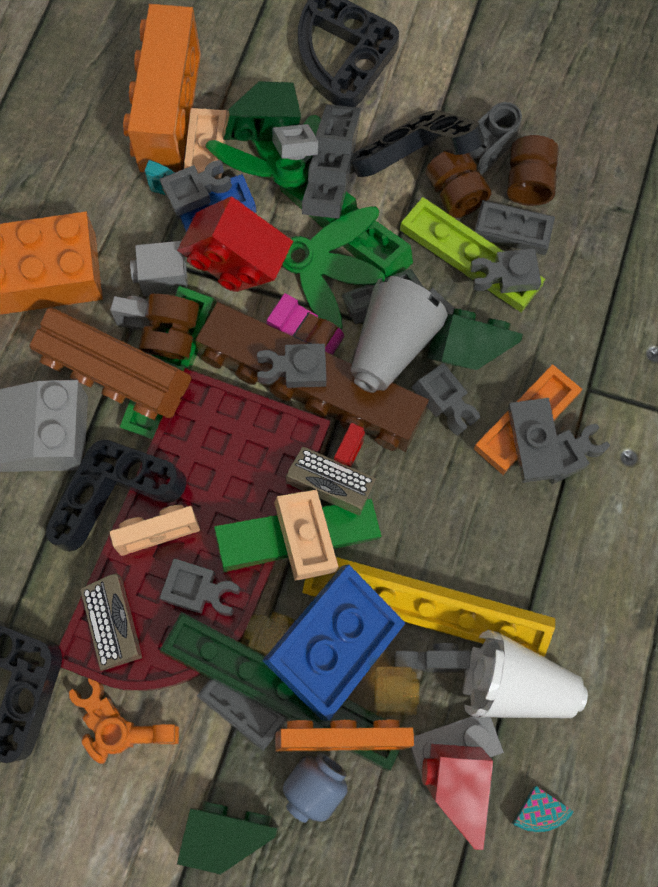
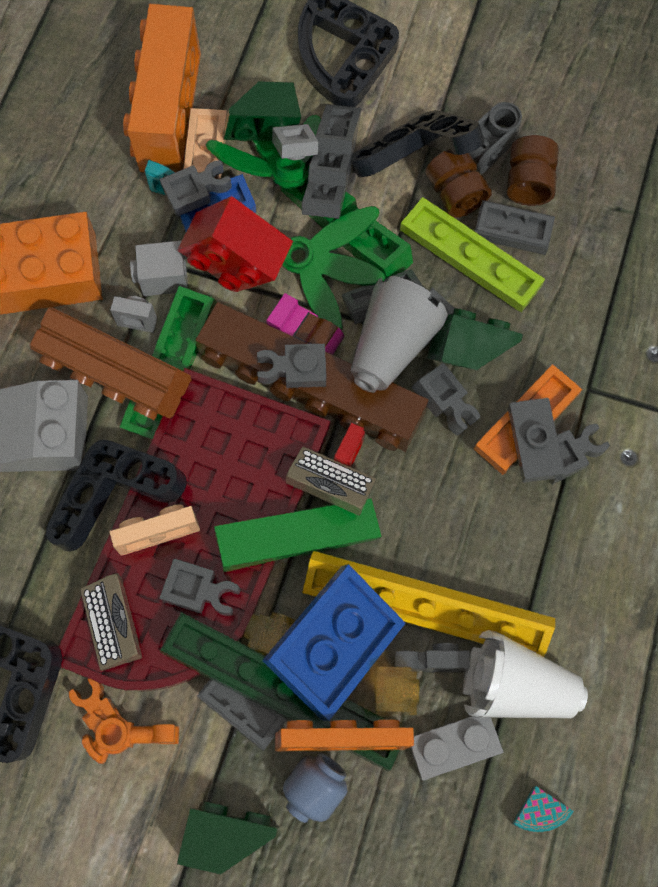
reddish brown wheel [139,294,199,360] -> none
light nougat plate [274,490,338,581] -> none
slope [422,744,493,850] -> none
dark grey plate [470,248,541,293] -> none

